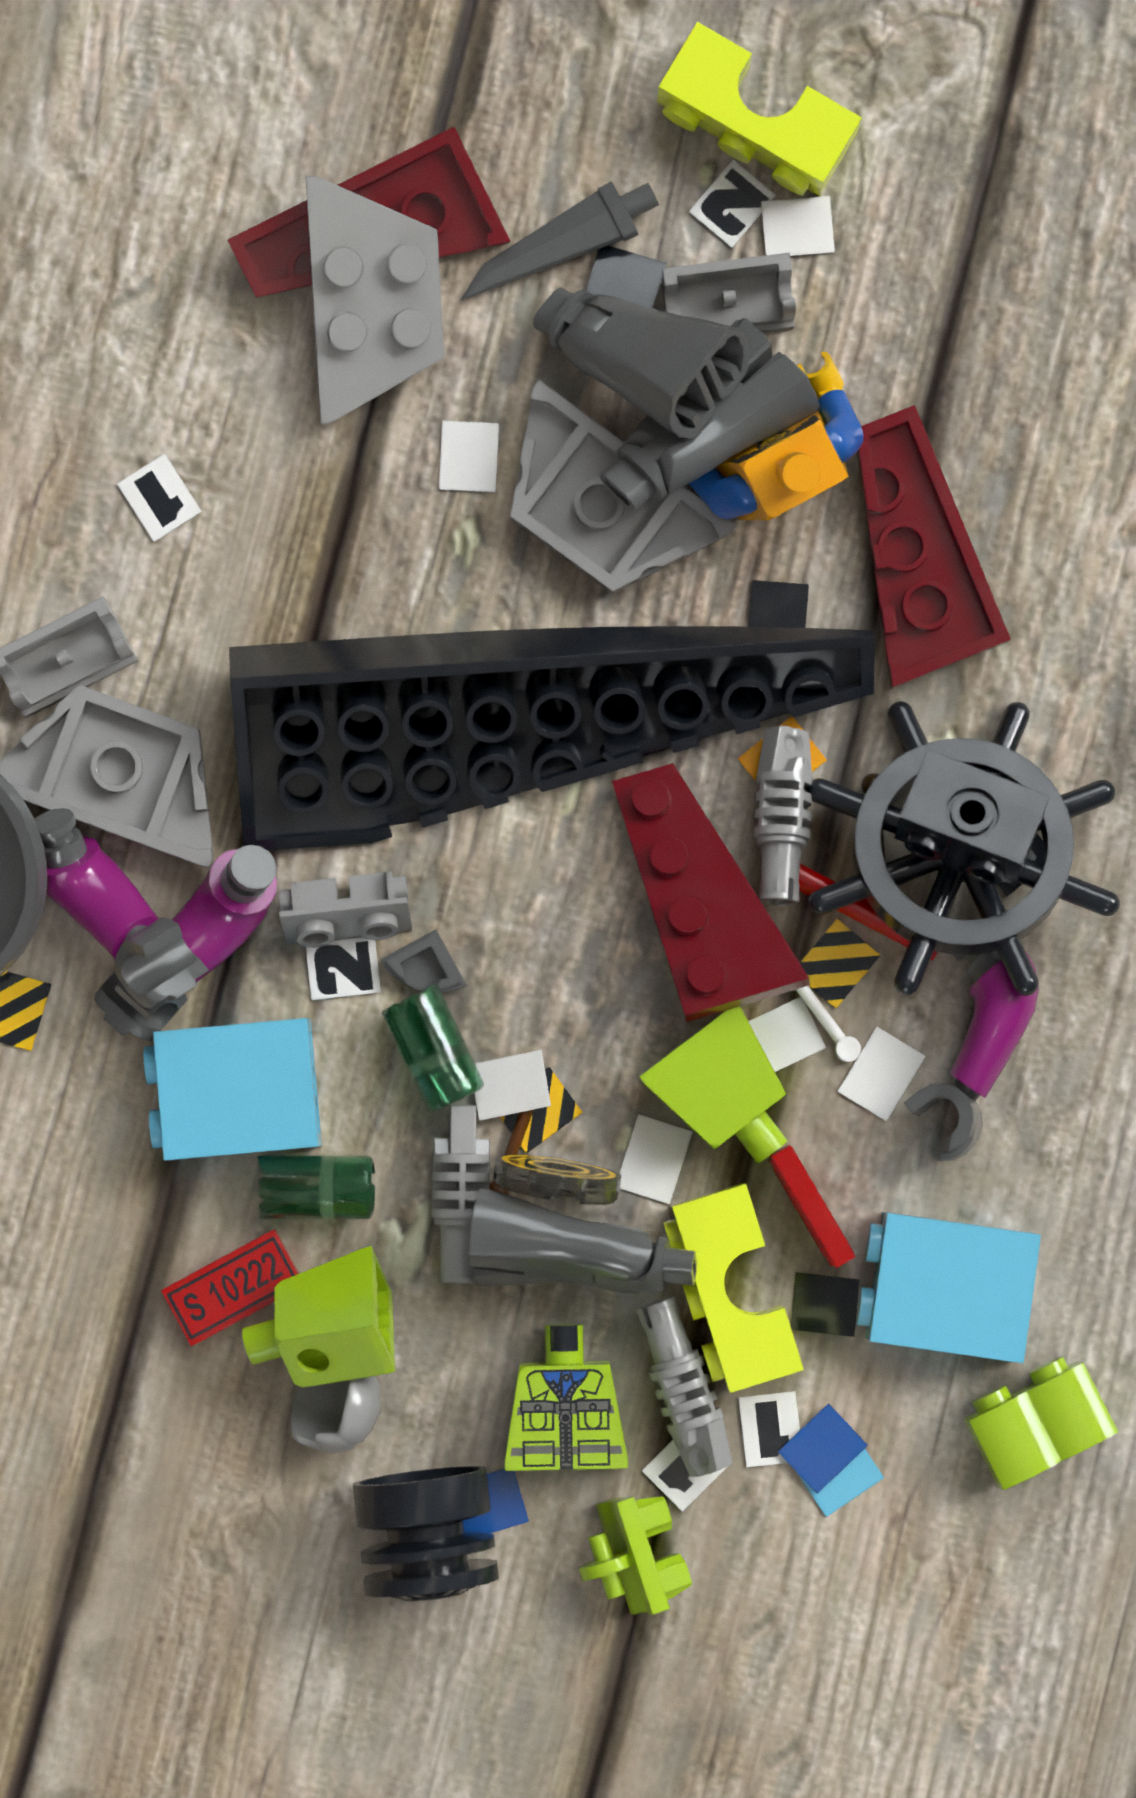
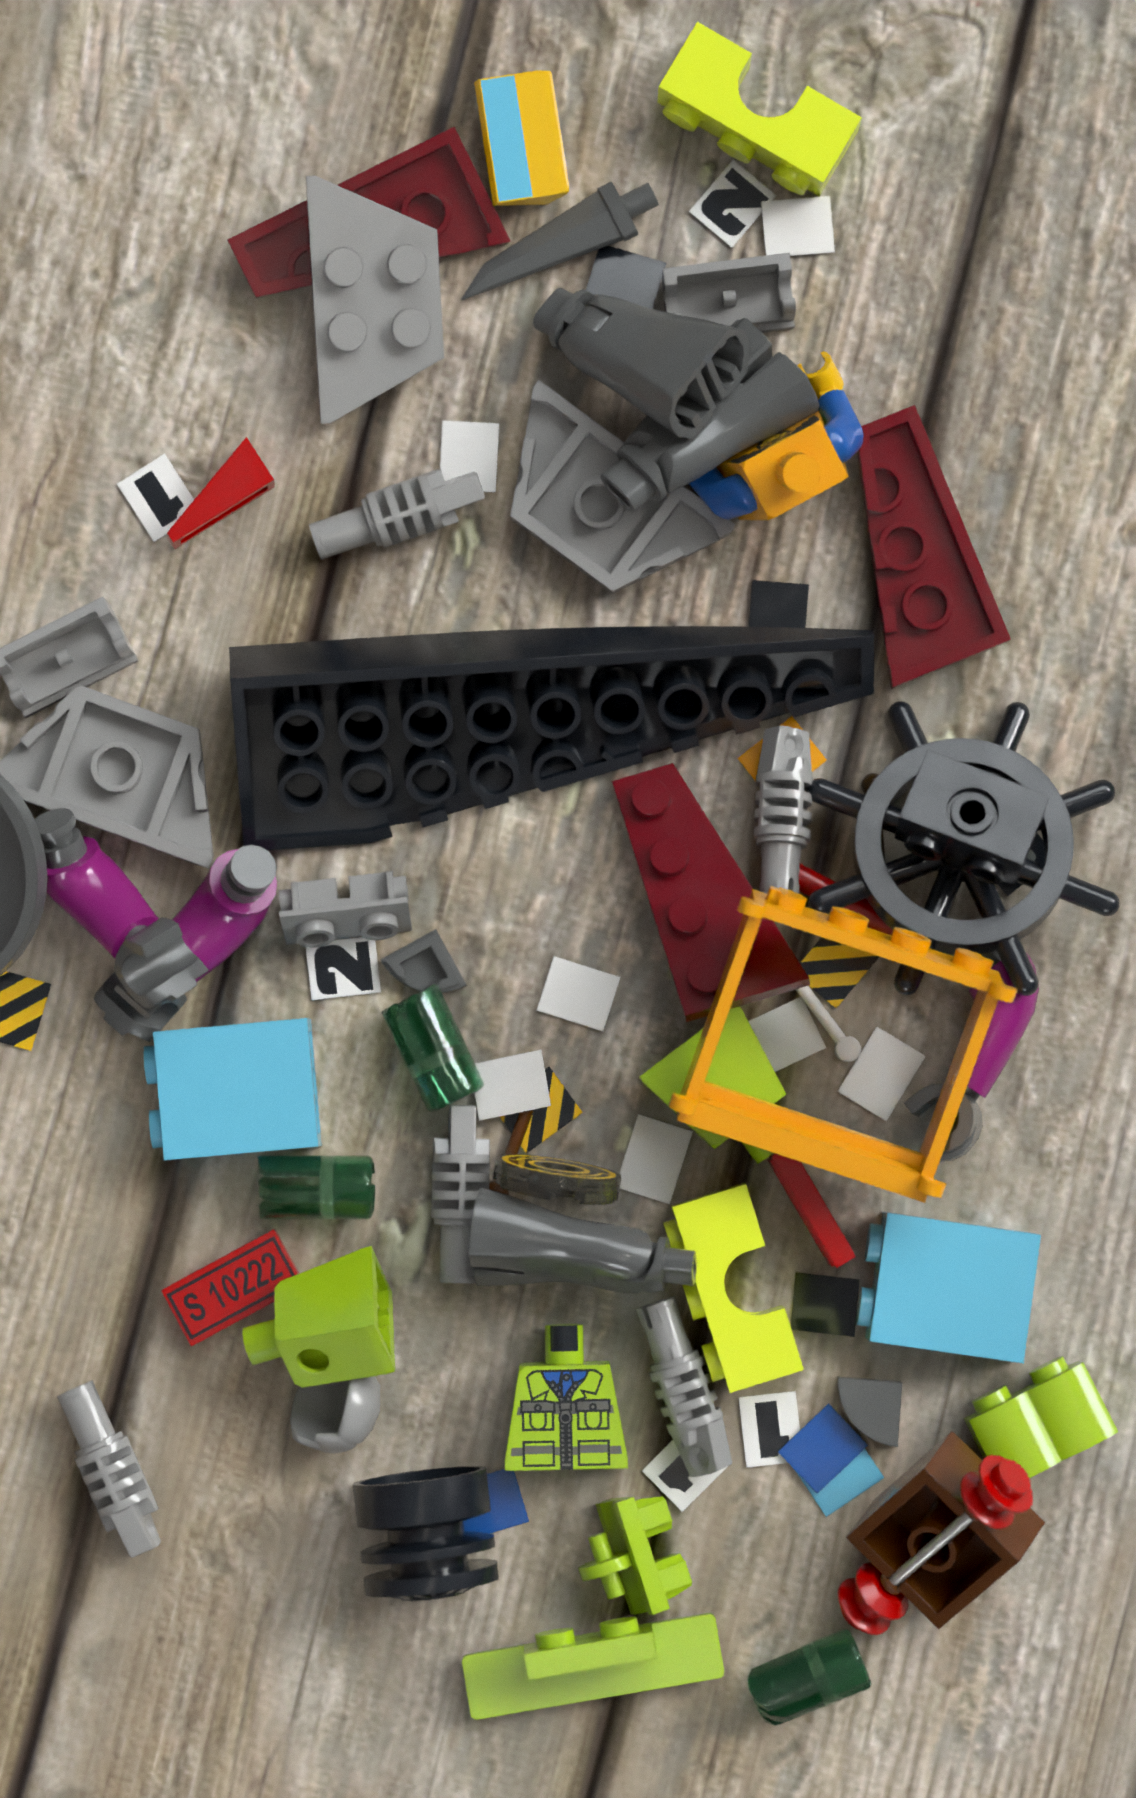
none -> light grey hinge [57,1380,161,1558]
none -> red piece [167,437,275,550]
none -> light grey hinge [309,469,485,560]
none -> lime bracket [462,1613,725,1720]
none -> slope [474,70,569,206]
none -> white sticker [537,956,620,1031]
none -> light orange window [669,886,1017,1203]
none -> clear green arm [747,1629,872,1726]
none -> dark grey tile [837,1376,902,1447]
none -> reddish brown brick [838,1431,1045,1635]

